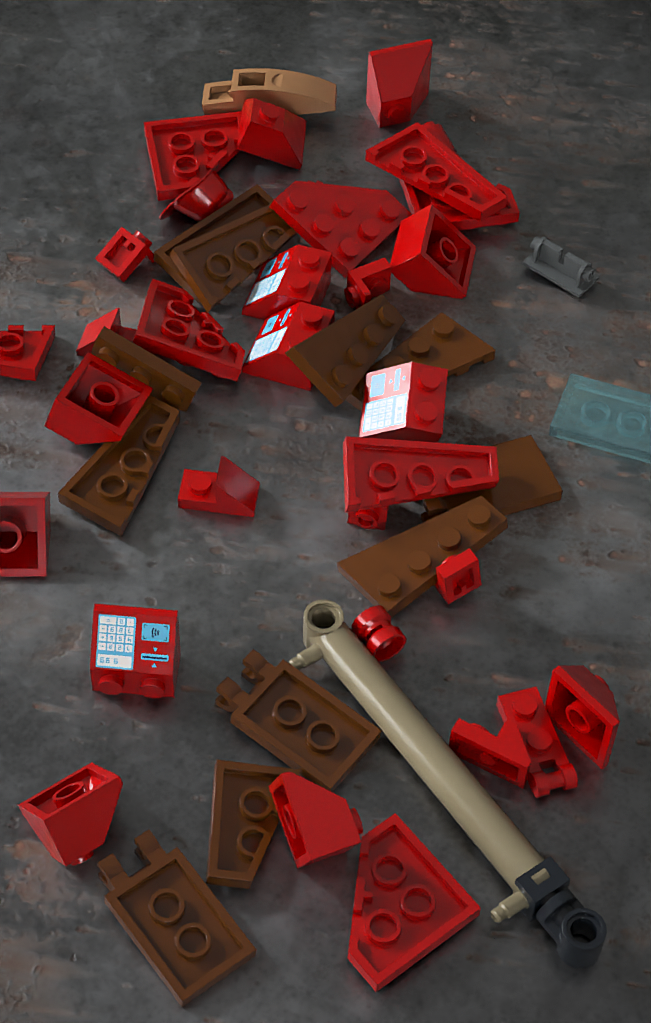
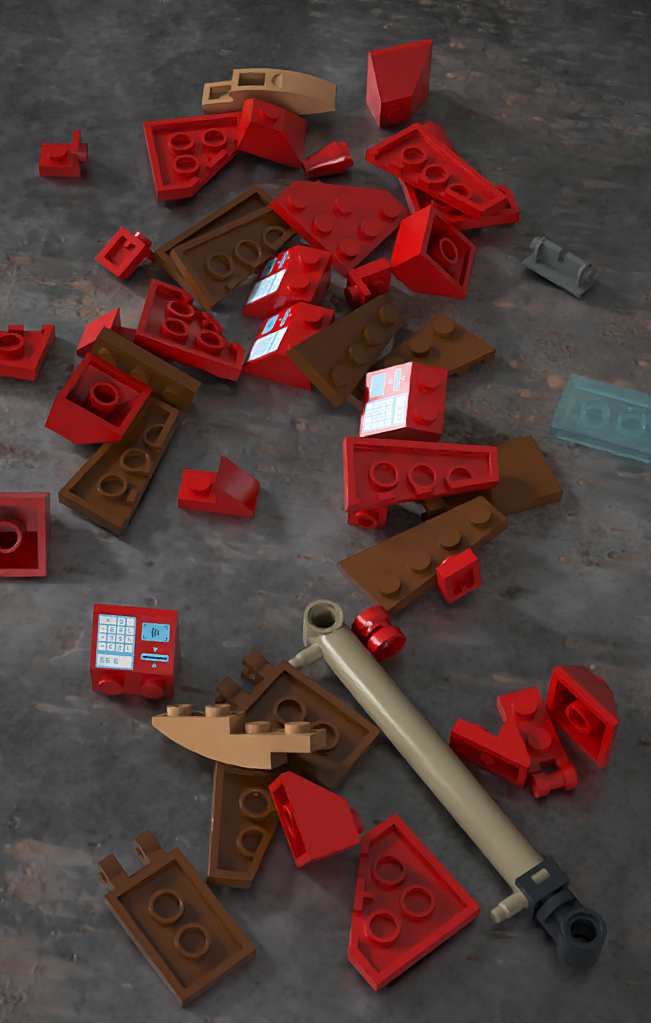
red slope [18,762,123,866] -> none
red piece [159,163,234,221] -> none
none -> red bracket [39,130,88,177]
none -> medium nougat slope [152,704,326,769]
none -> red cone [301,141,353,179]

